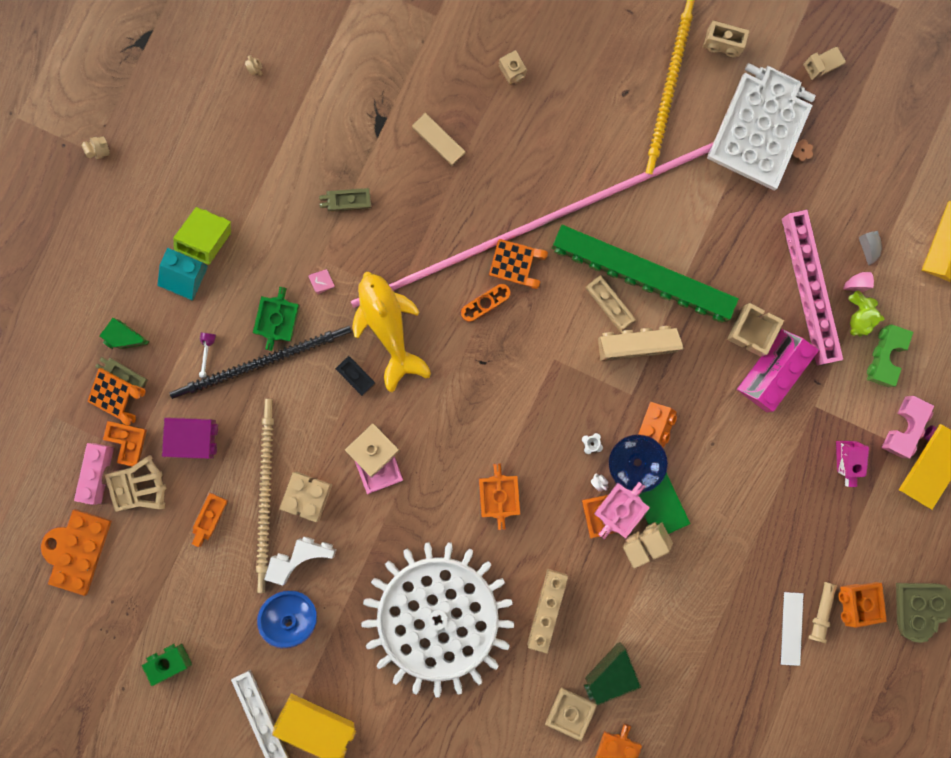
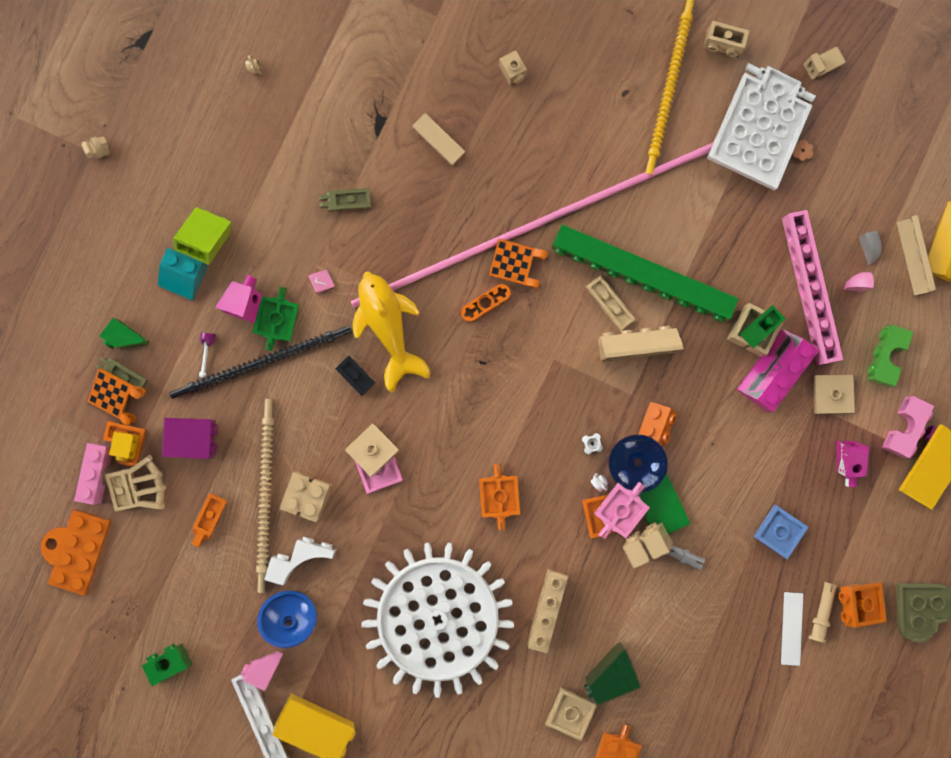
lime animal [848,290,885,337] -> none
none -> yellow brick [109,432,139,462]
none -> torso [216,275,262,323]
none -> bright pink slope [241,651,283,691]
none -> light grey pin [665,545,705,570]
none -> green slope [740,305,786,348]
none -> medium blue plate [753,505,808,559]
none -> tan plate [813,375,855,414]
none -> tan fence [896,215,936,296]

